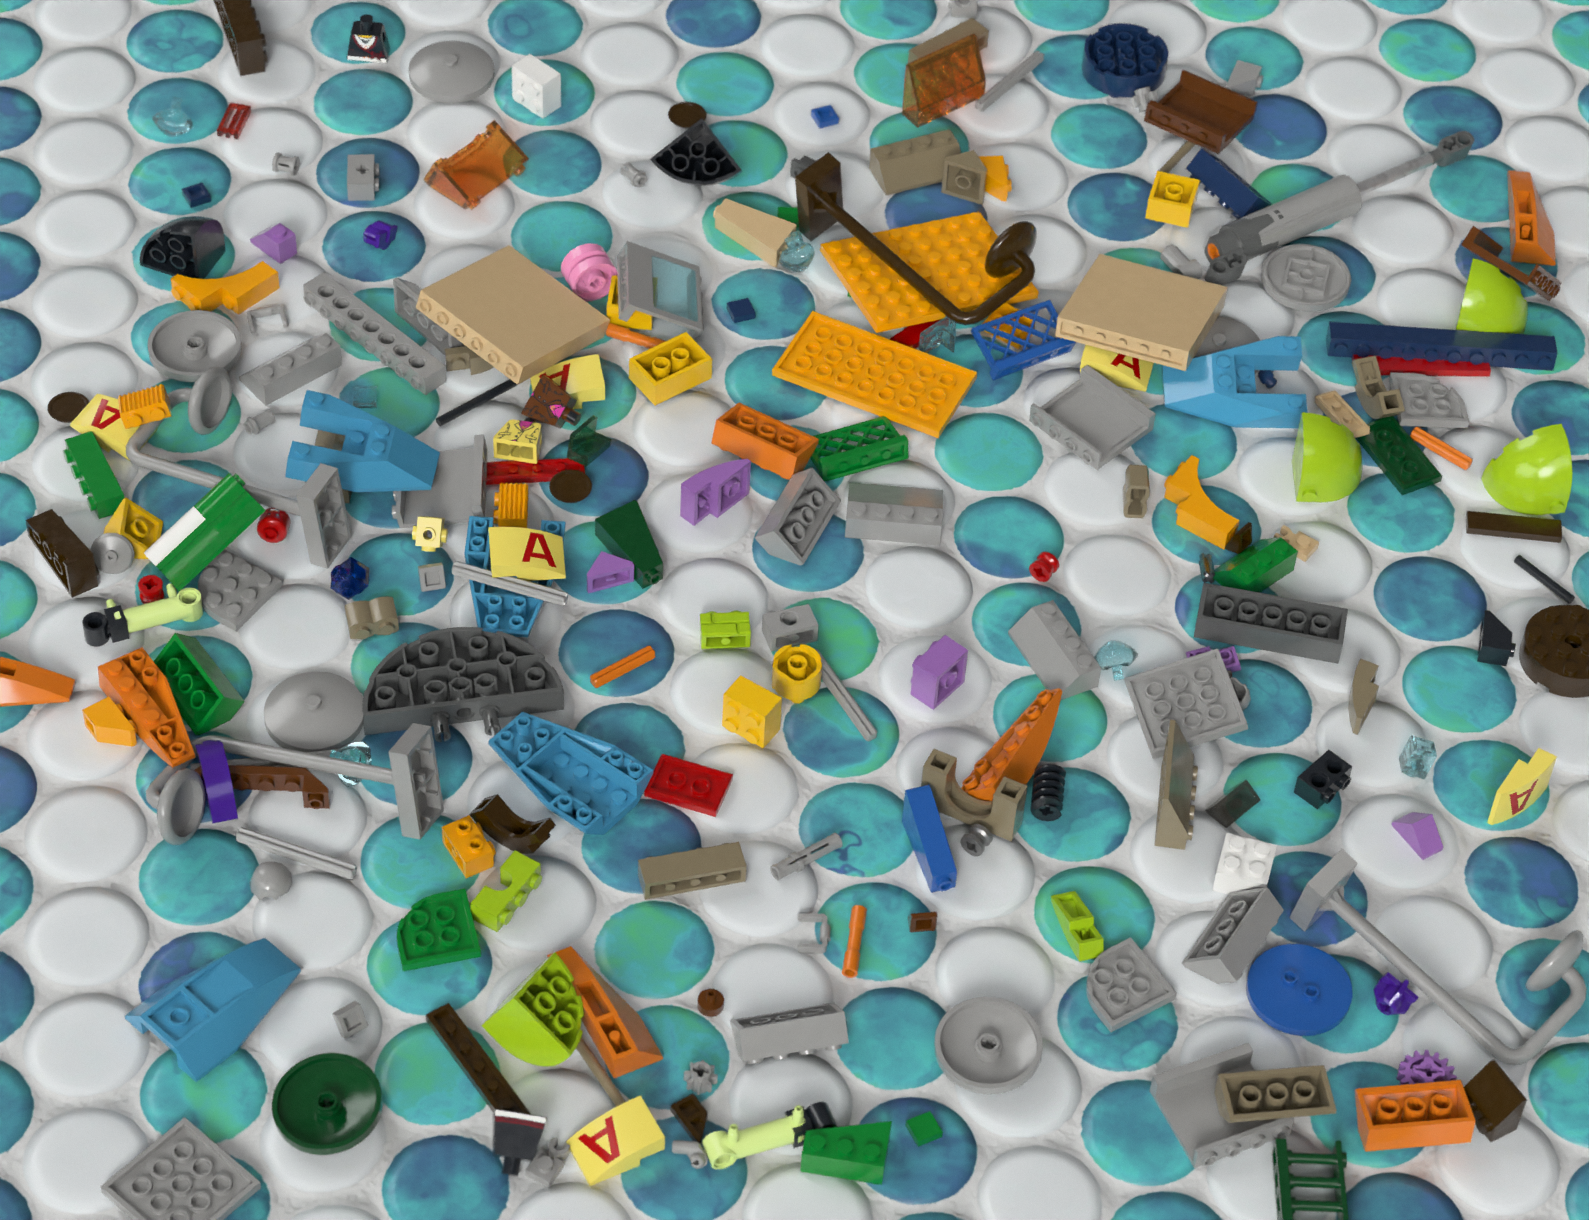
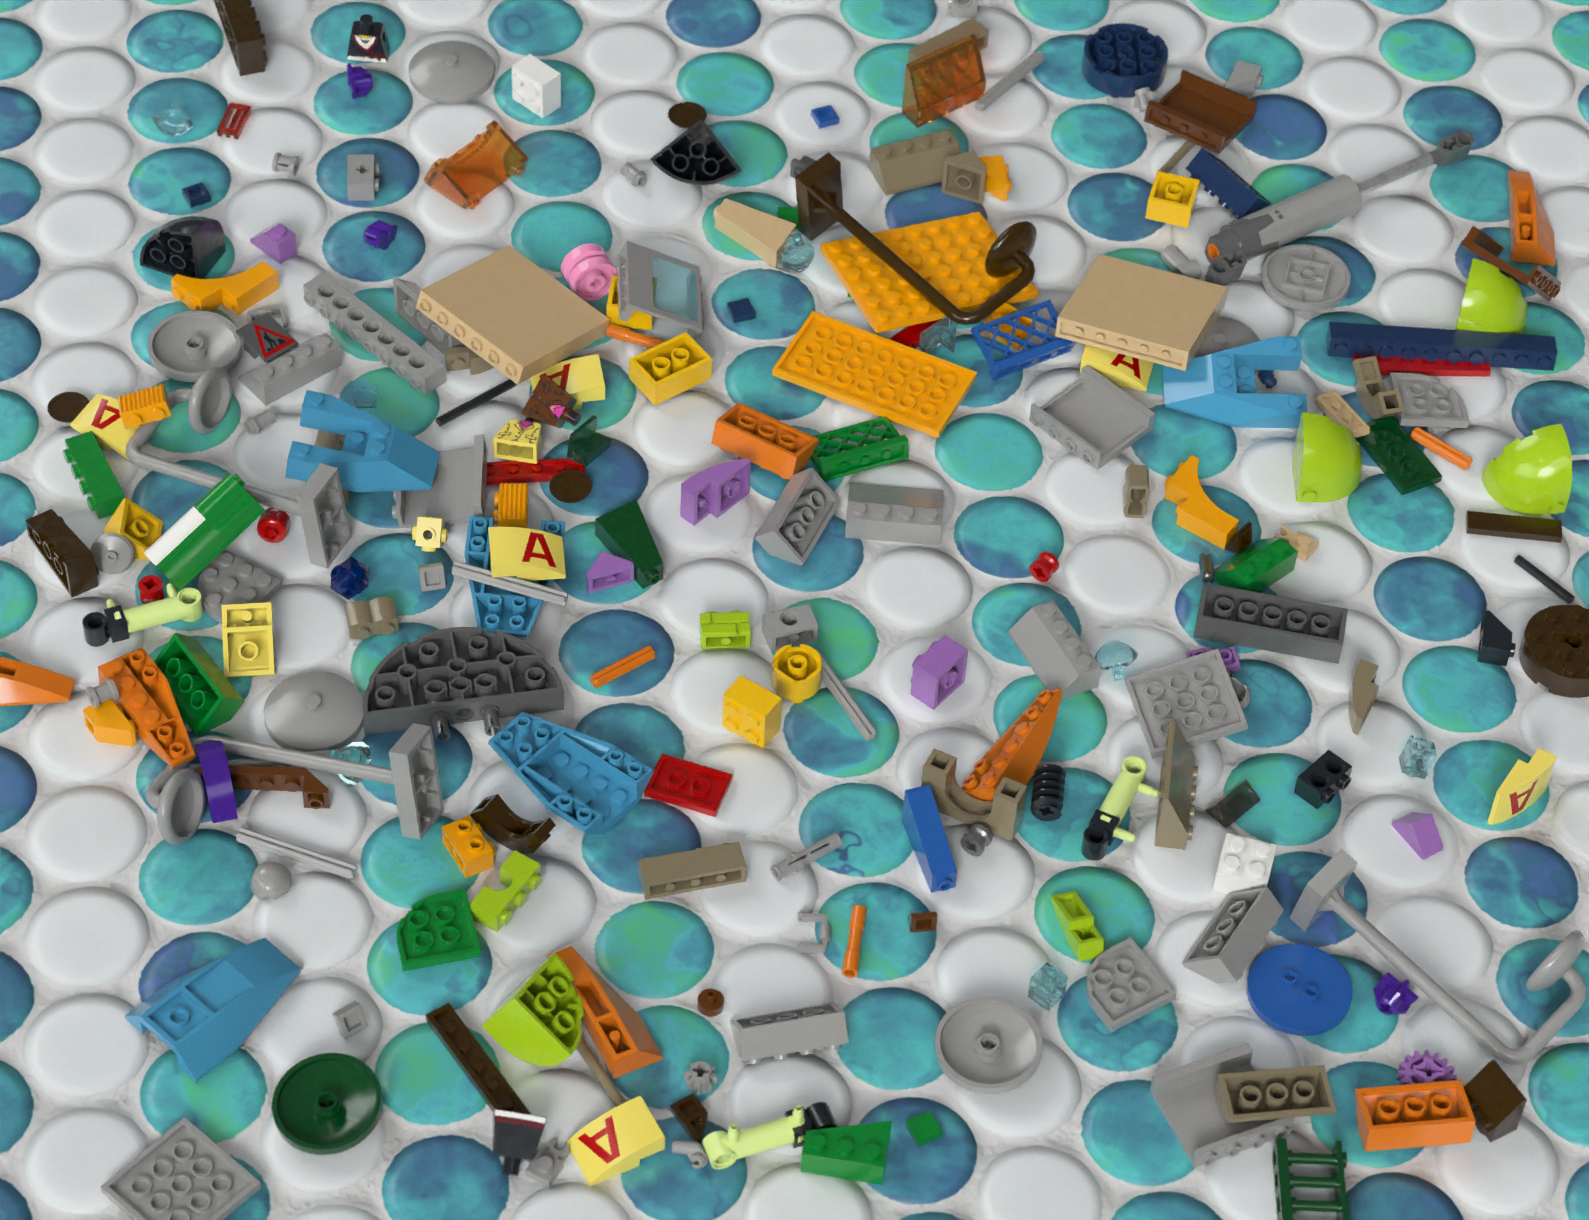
none -> light grey bush [86,678,119,709]
none -> light yellow slope [221,602,275,678]
none -> dark grey piece [235,313,299,363]
none -> dark purple piece [347,63,373,99]
none -> clear light blue brick [1028,963,1068,1011]
none -> yellowish green piece [1081,756,1160,861]

